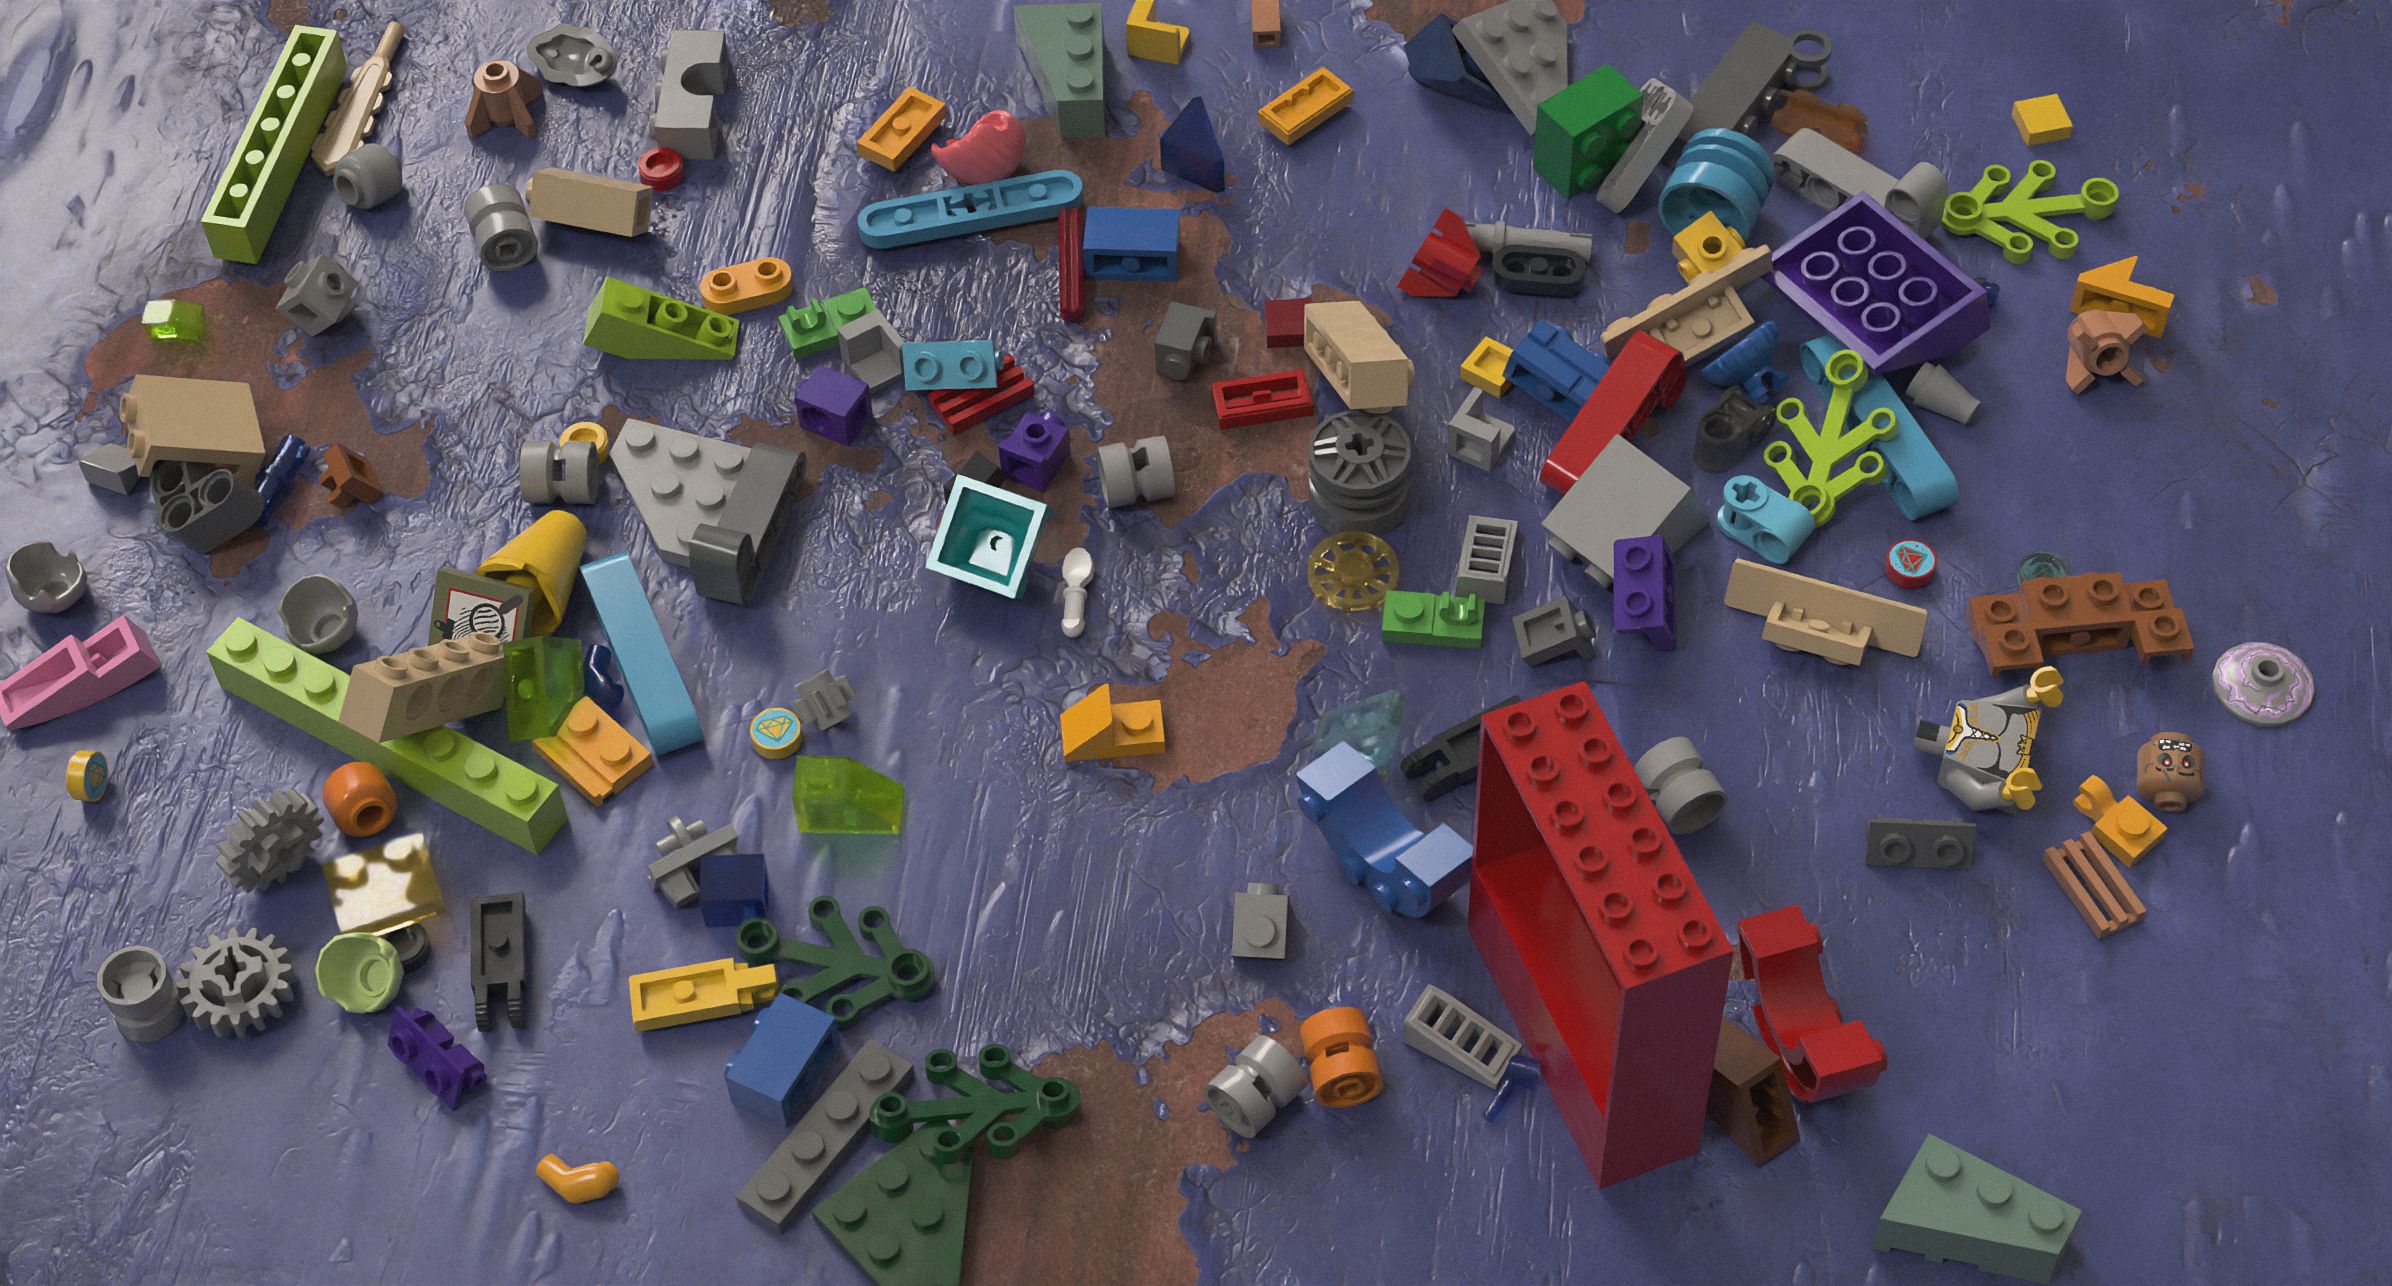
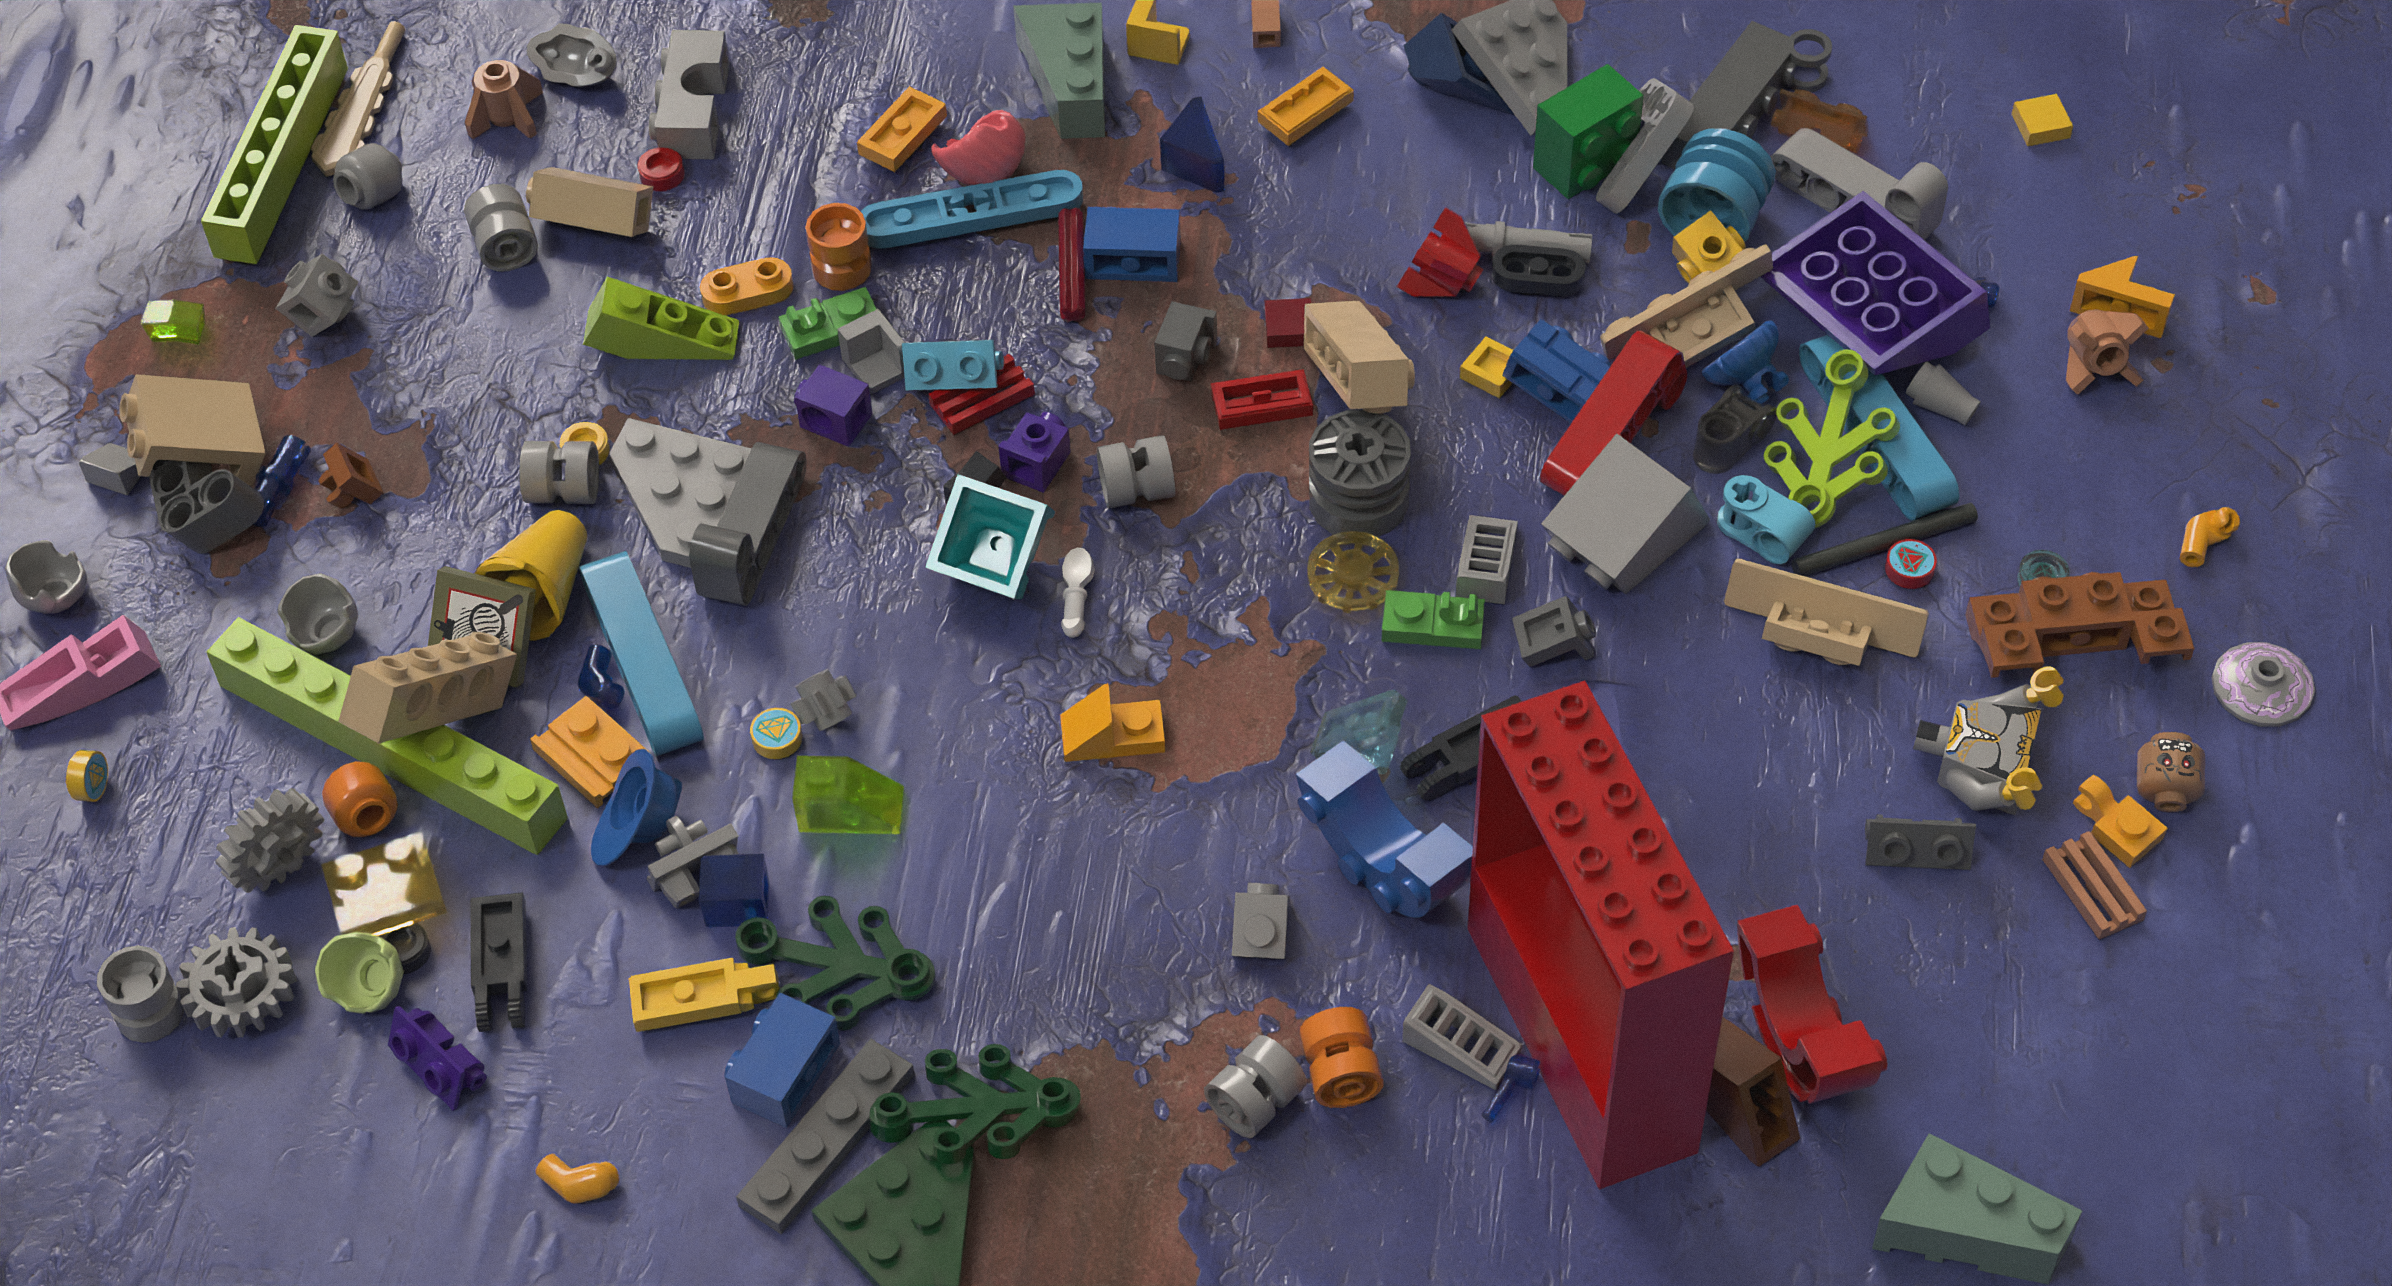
clear neon green slope [503,636,584,743] -> none
light grey panel [1447,387,1515,472] -> none
dark purple bracket [1613,535,1676,652] -> none
light grey wheel [1635,736,1728,835] -> none
lime plant [1941,160,2119,264] -> none
none -> blue piece [591,749,682,866]
none -> orange wheel [805,203,872,291]
none -> pearl dark grey bar [1792,503,1978,576]
none -> light orange arm [2179,507,2240,567]

